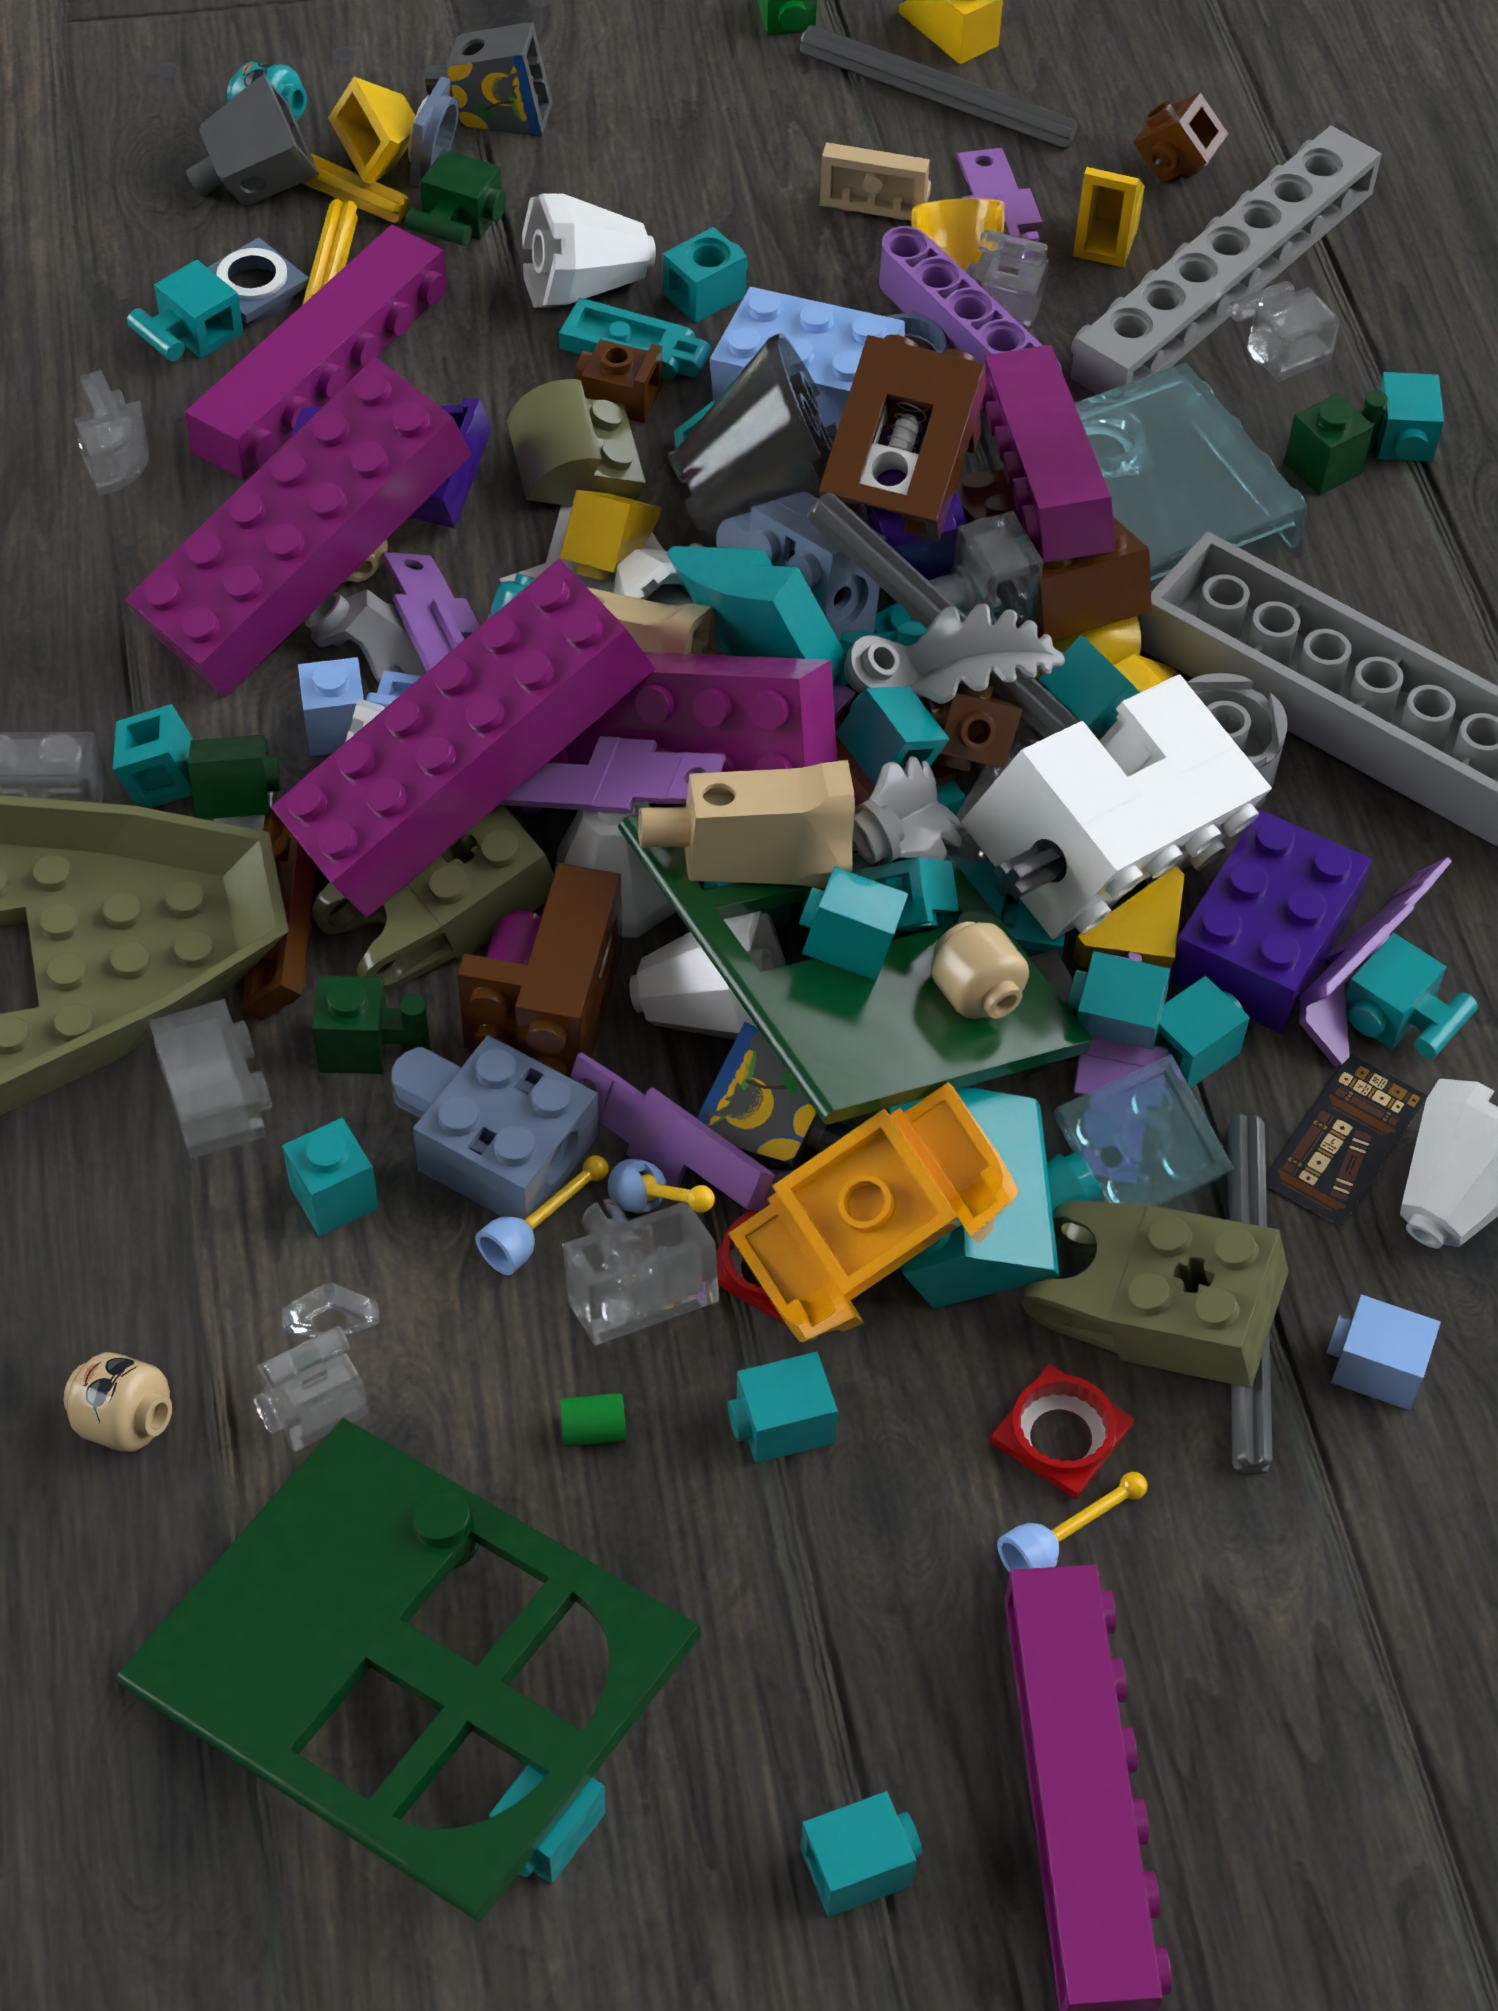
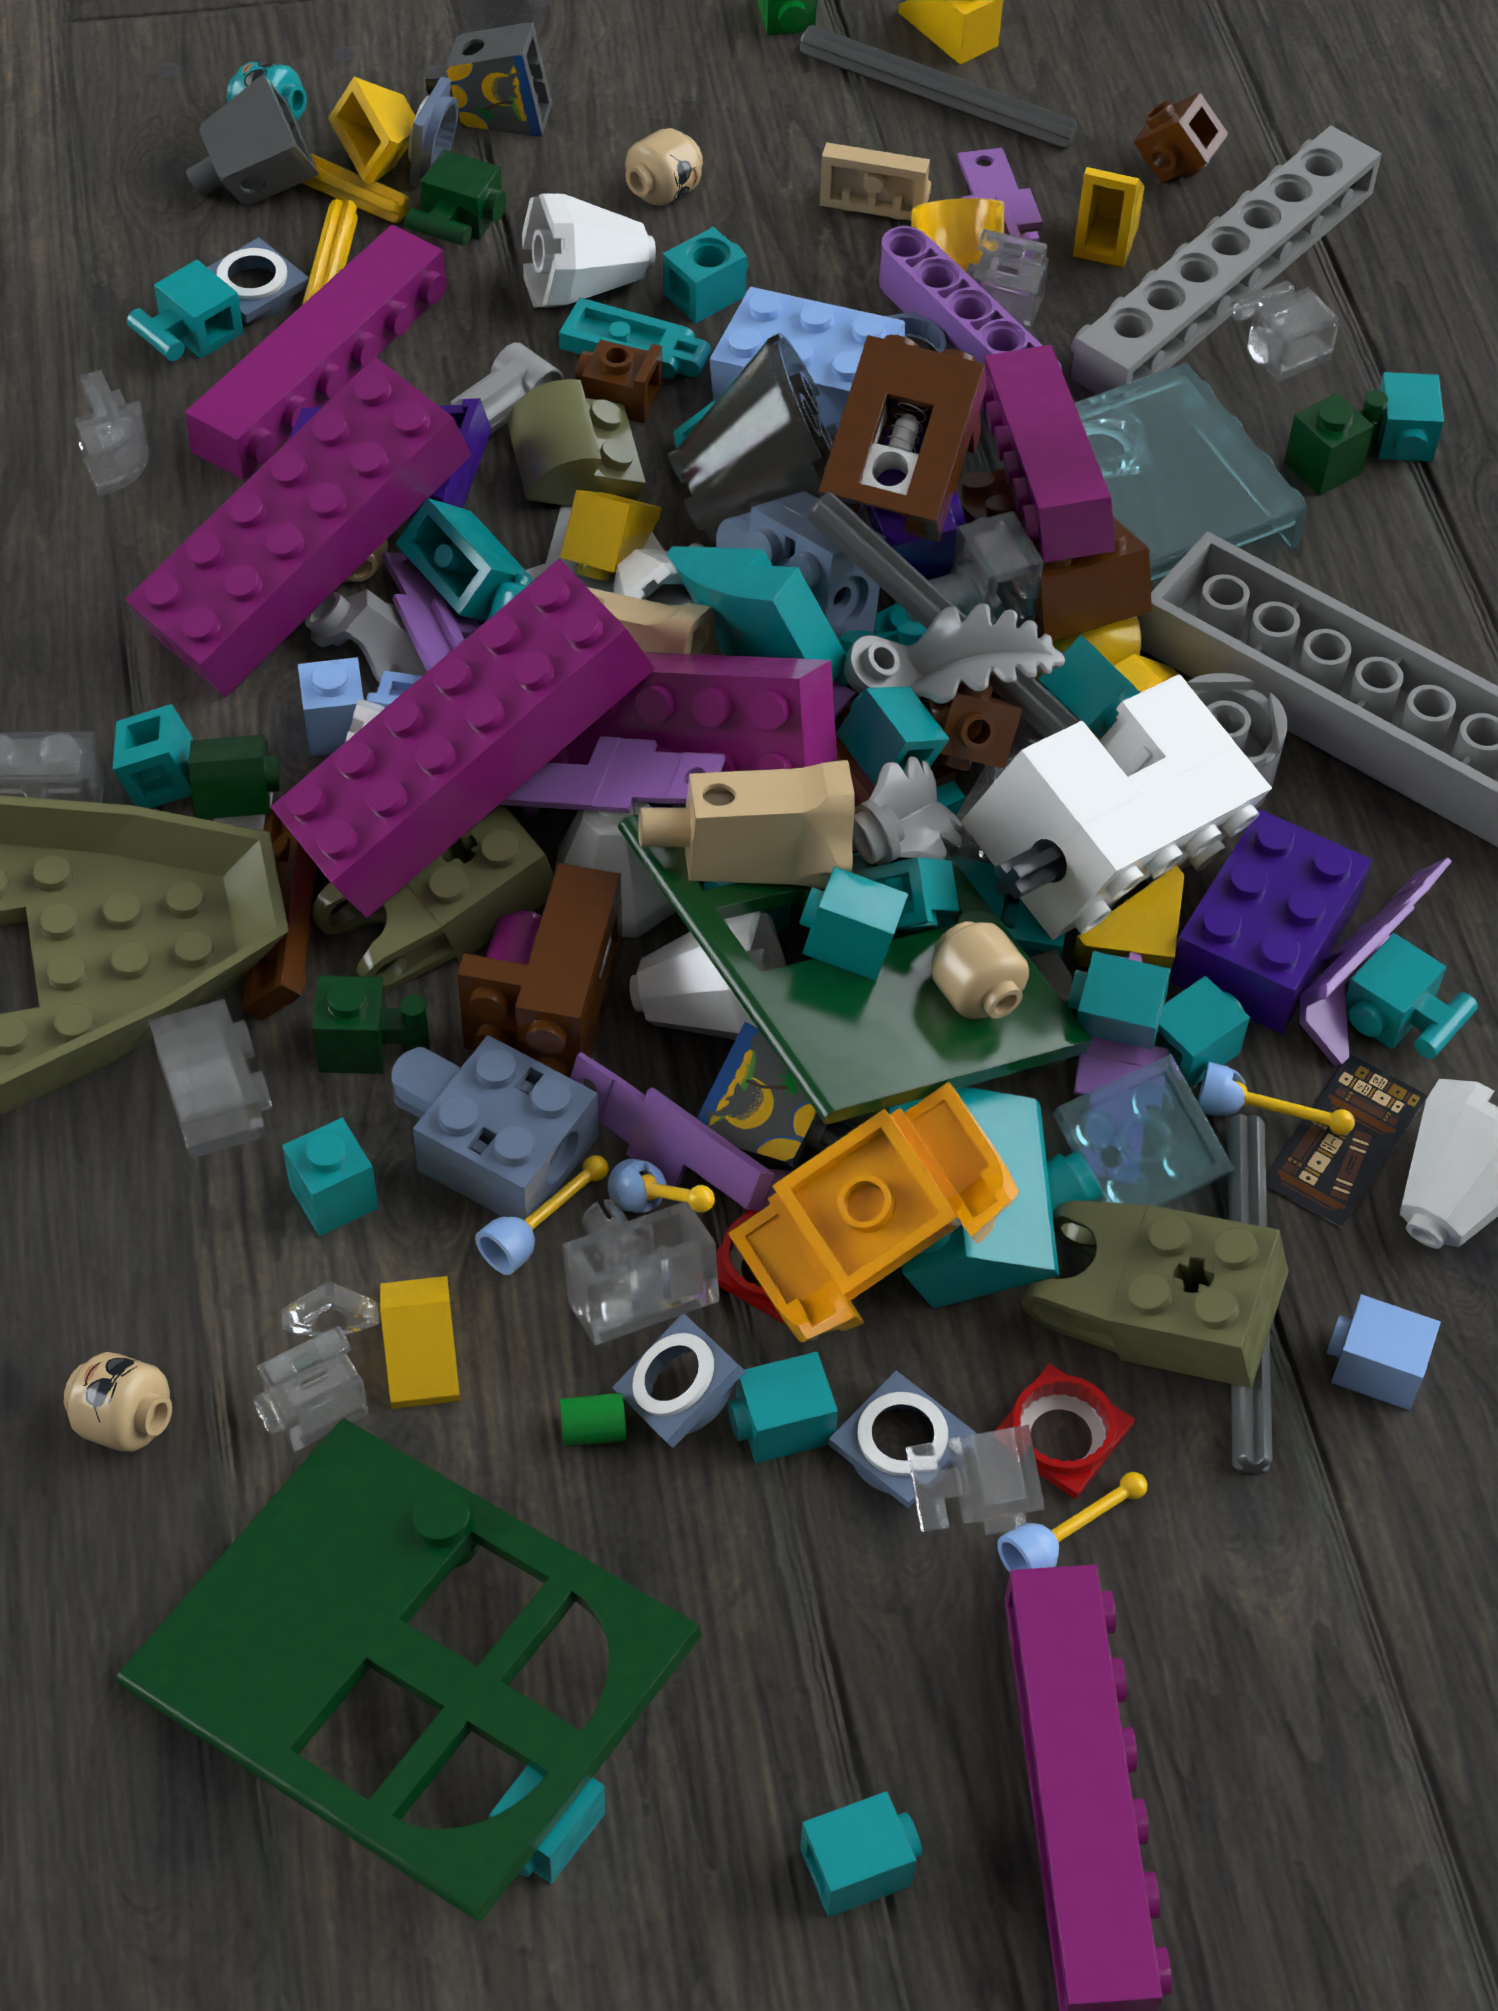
none -> yellow slope [380,1276,460,1409]
none -> teal brick [395,498,531,622]
none -> light grey piece [450,342,564,434]
none -> sand blue piece [612,1312,746,1448]
none -> tan head [625,128,703,206]
none -> piece [828,1370,976,1509]
none -> clear brick [905,1425,1045,1535]
none -> hinge [1196,1062,1355,1135]

